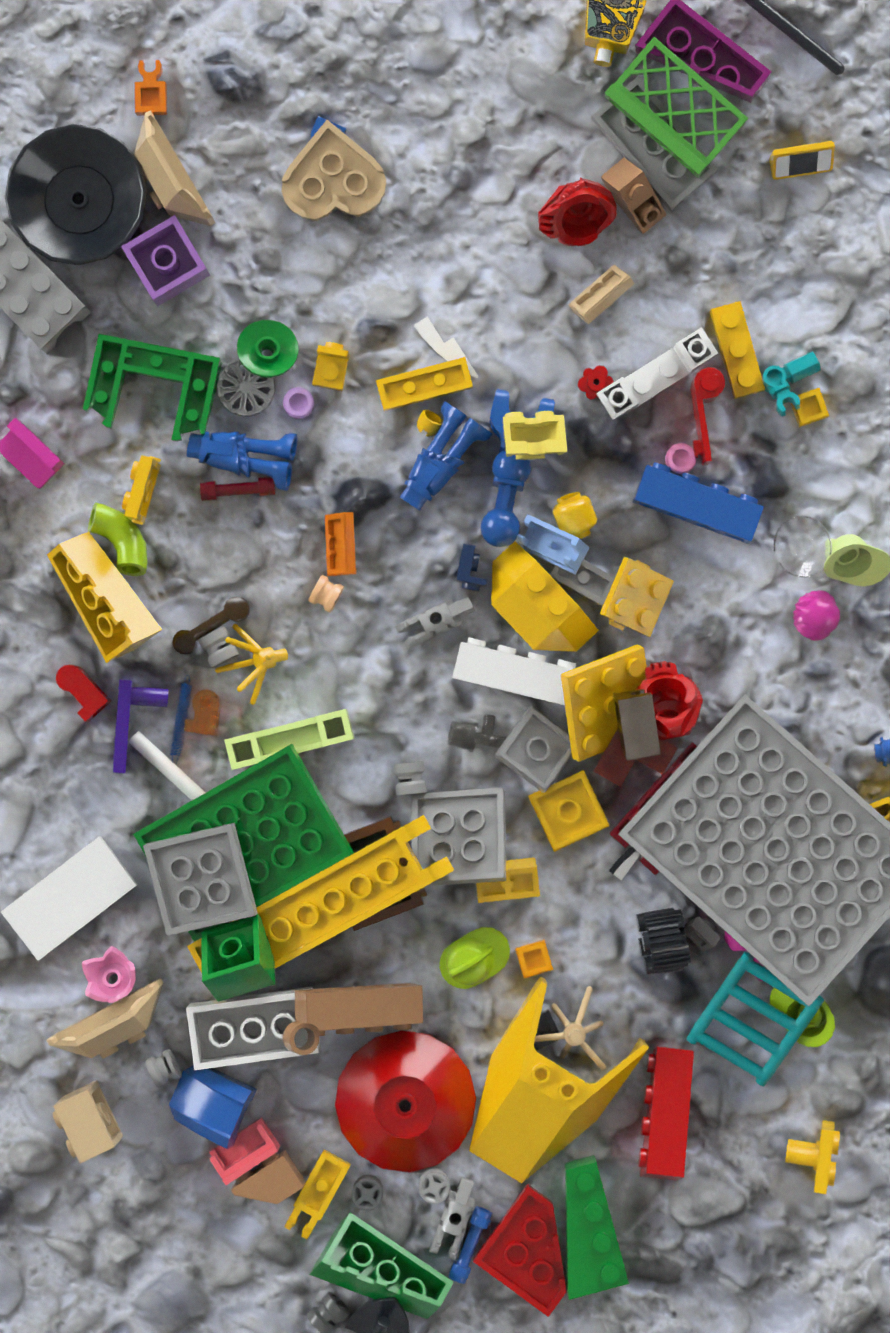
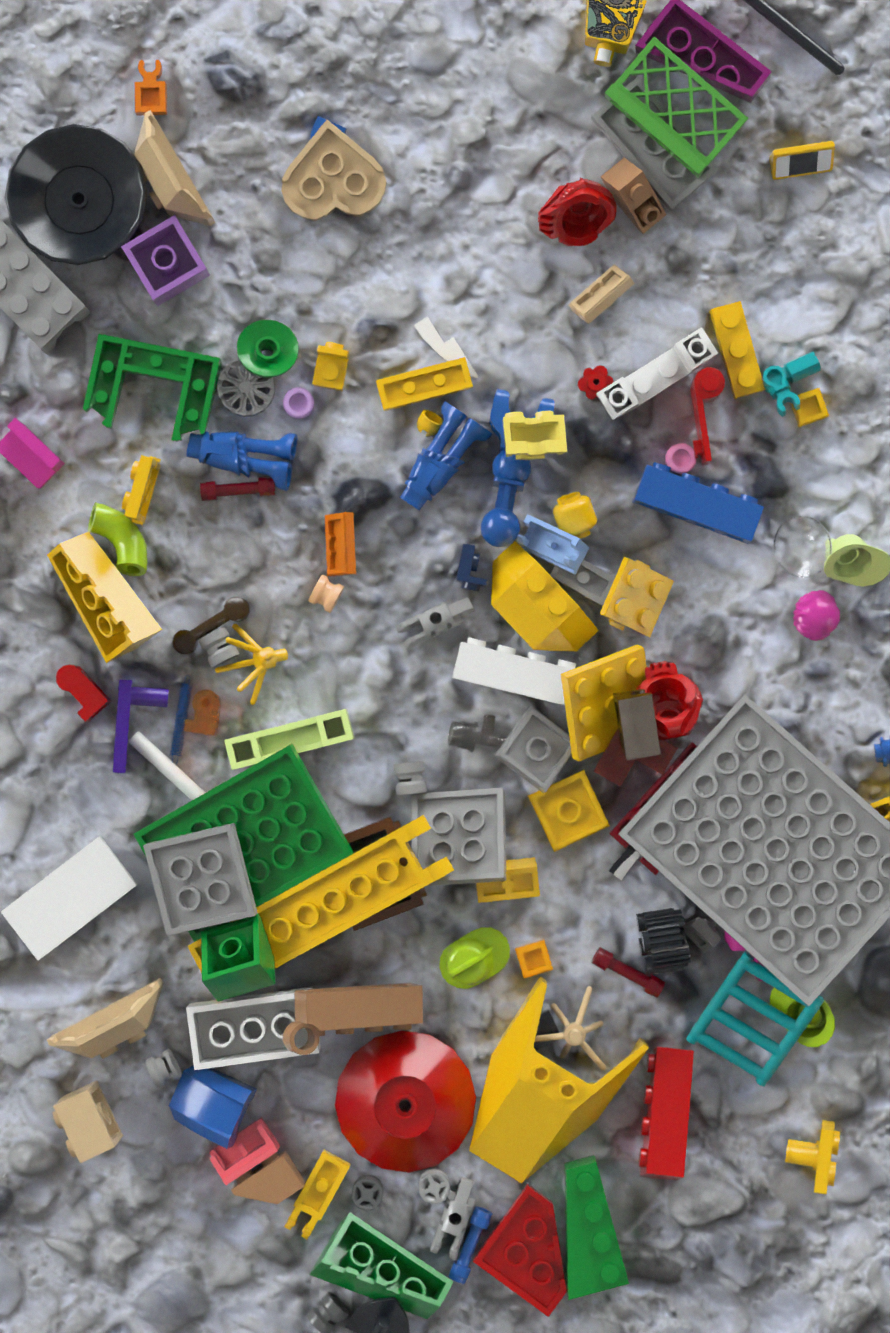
bright pink piece [82,946,136,1003] -> none
none -> dark red bar [591,947,665,998]

